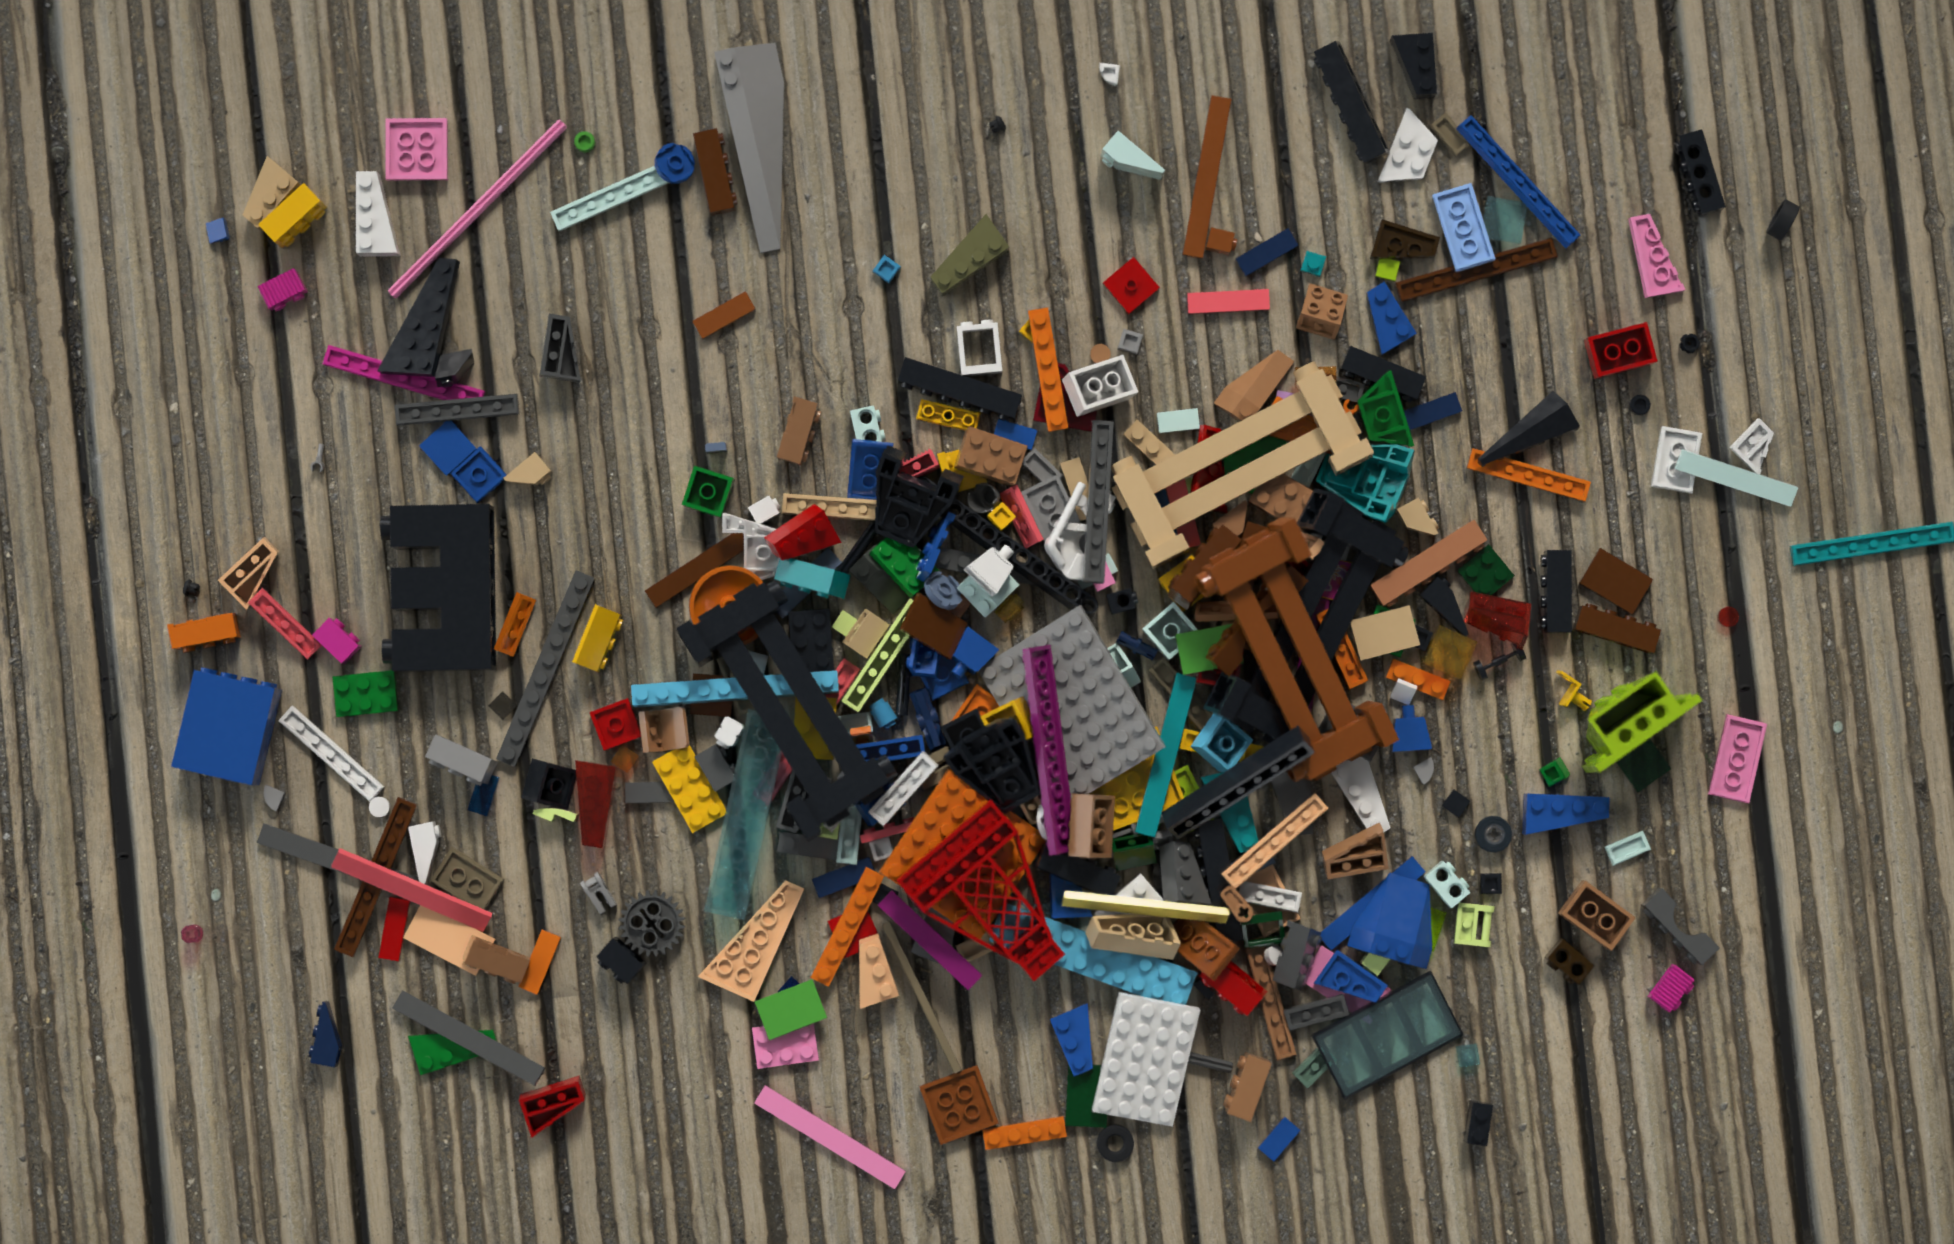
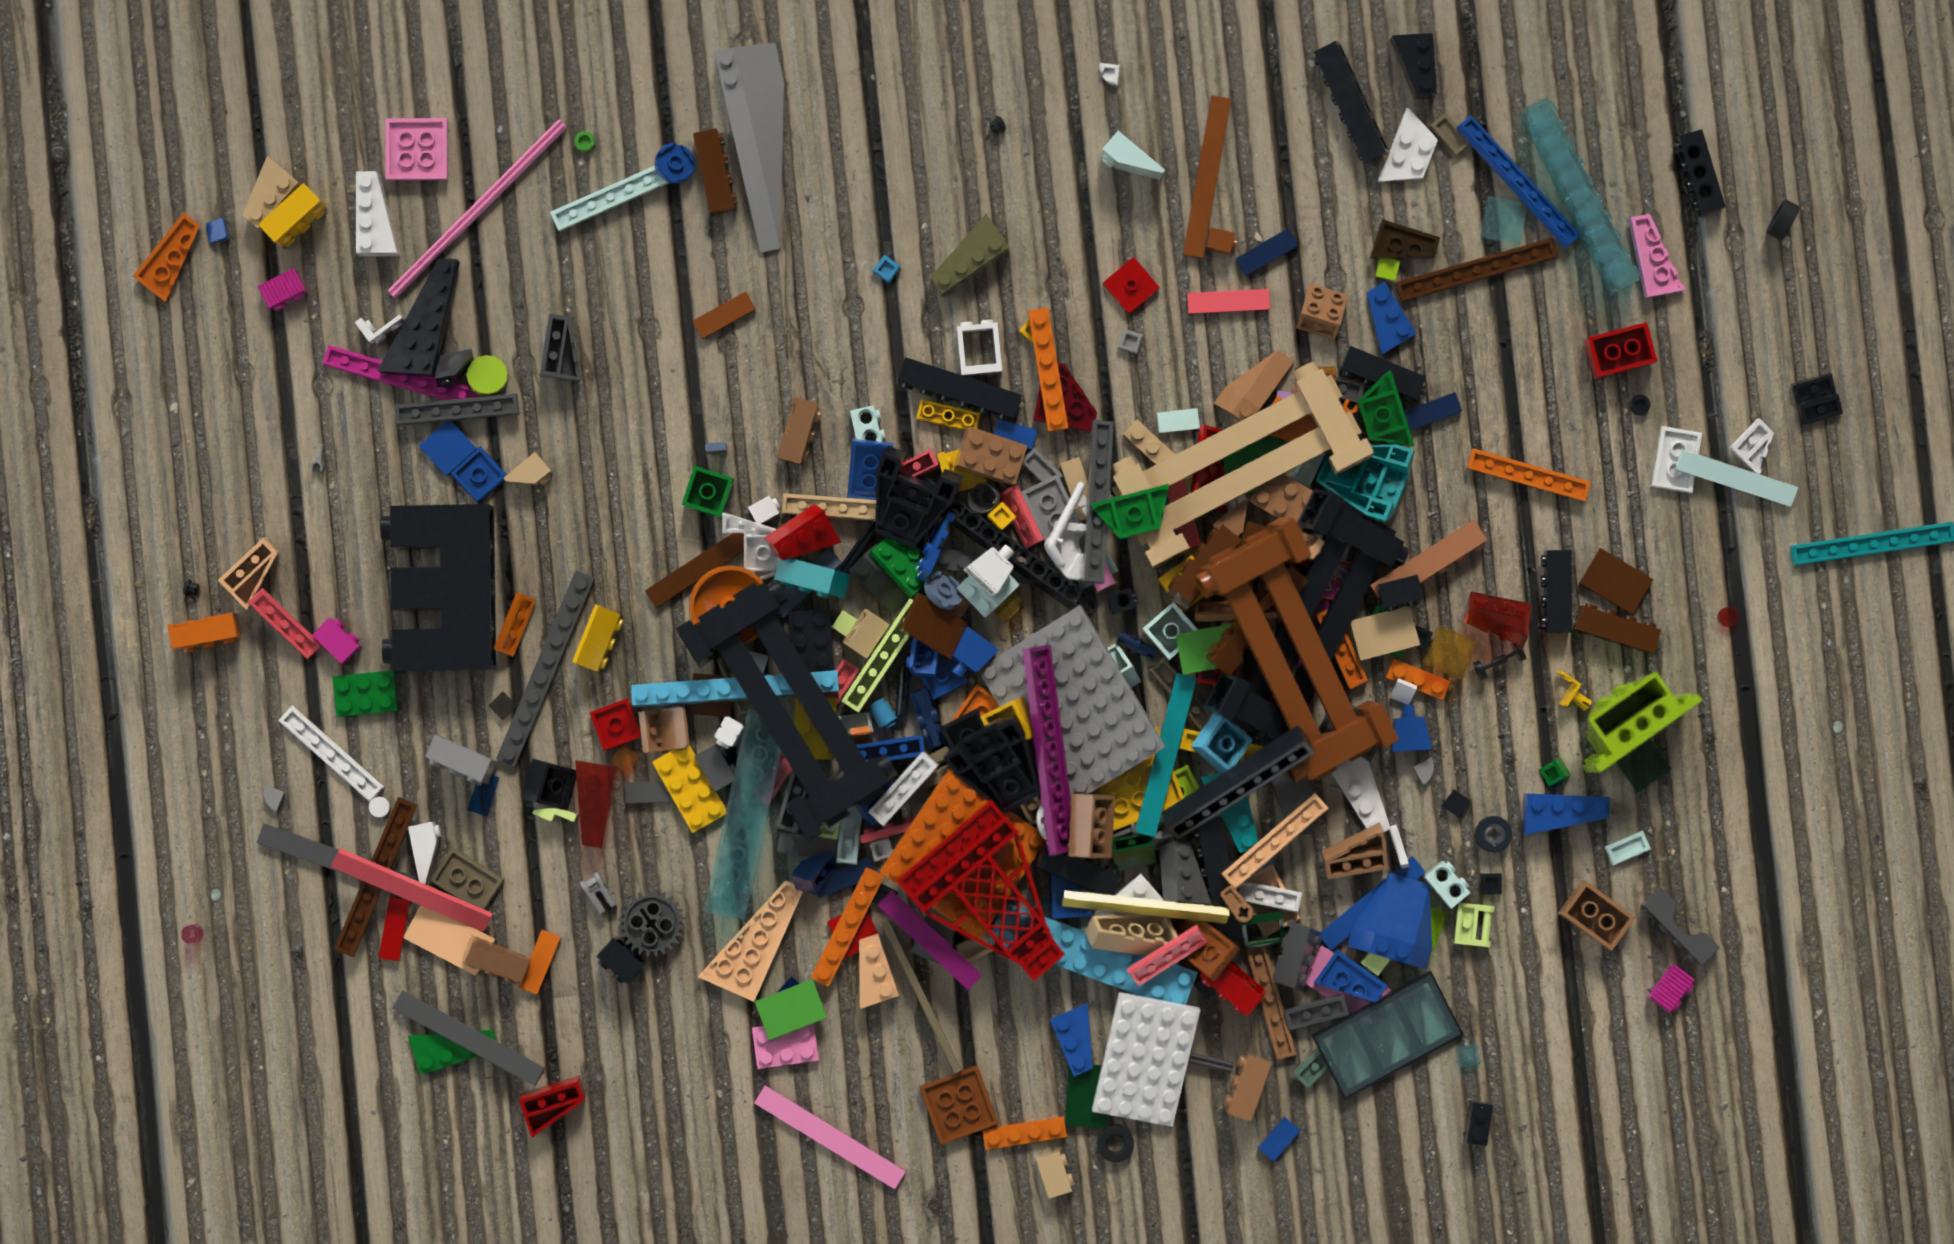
blue container [171,667,282,785] -> none
dark blue slope [308,1001,342,1068] -> none
white brick [1062,355,1138,417] -> none
medium nougat tile [1090,344,1111,364] -> none
white tile [1264,945,1283,966] -> none
teal plate [1300,251,1326,277] -> none
tan slope [1396,497,1439,537] -> none
black slope [1419,577,1469,638] -> none
light blue tile [1432,183,1495,272] -> none
dark green plate [1456,544,1515,602] -> none
black wedge [1478,391,1580,467] -> none
dark brown brick [1545,938,1595,985] -> none
black plate [1679,334,1700,354] -> none
bright pink tile [1708,714,1767,804] -> none
none -> orange wing [133,212,200,302]
none -> white bracket [355,315,405,344]
none -> lime tile [466,355,508,396]
none -> dark blue slope [791,851,837,895]
none -> tan brick [1036,1150,1074,1199]
none -> green wing [1091,484,1169,539]
none -> coral tile [1127,925,1208,986]
none -> black brick [1375,575,1424,612]
none -> white tile [1389,825,1409,869]
none -> clear light blue brick [1519,97,1640,296]
none -> black slope [1791,372,1843,425]

